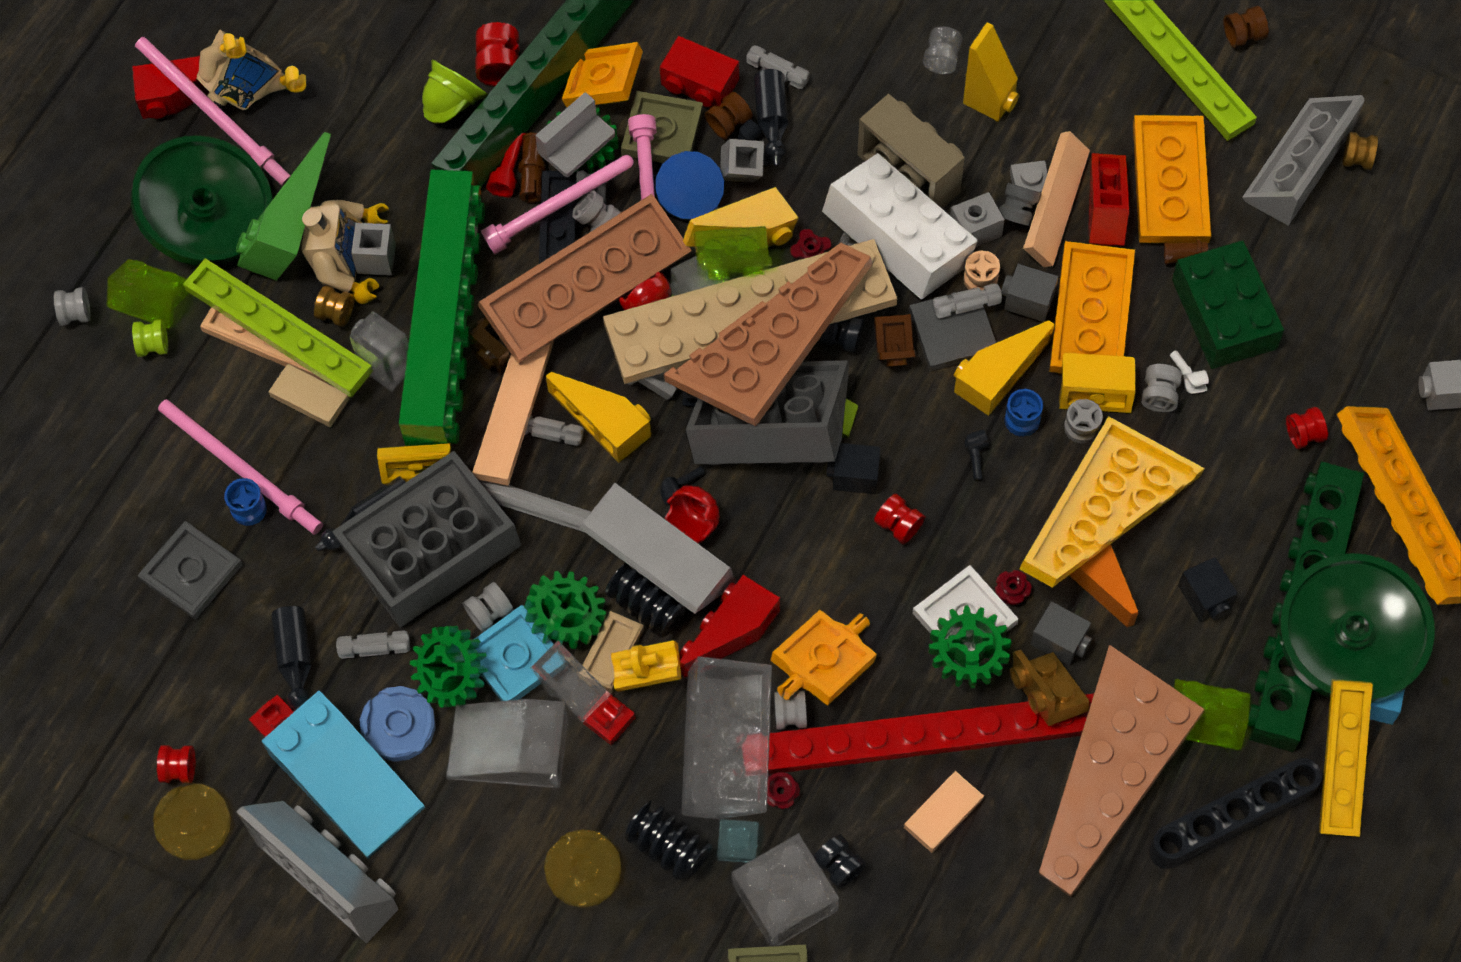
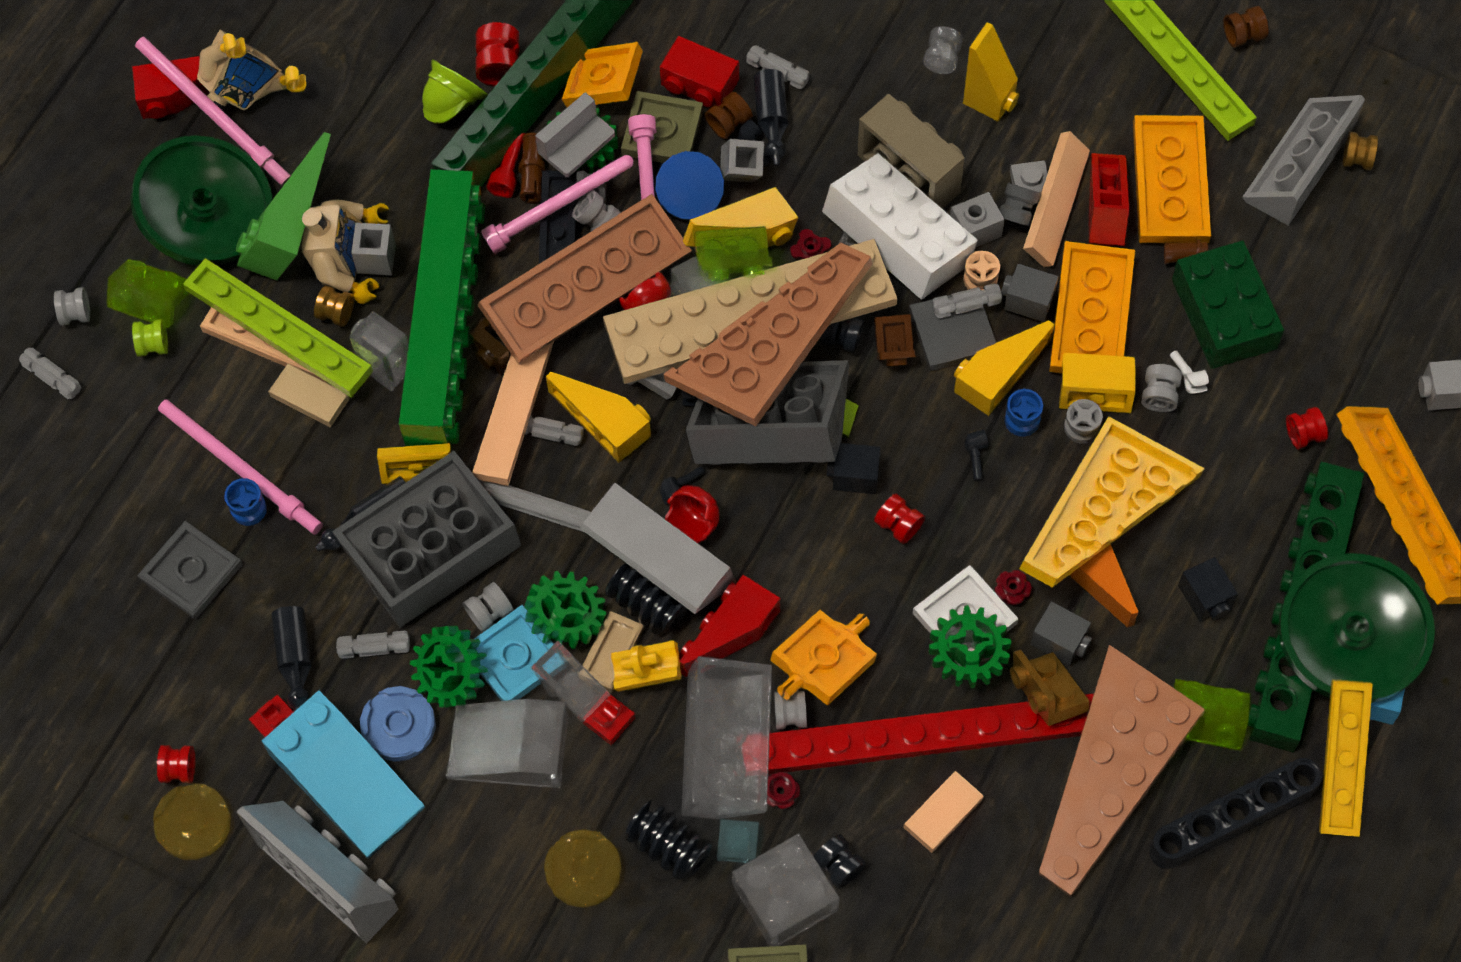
none -> light grey axle [19,348,81,399]

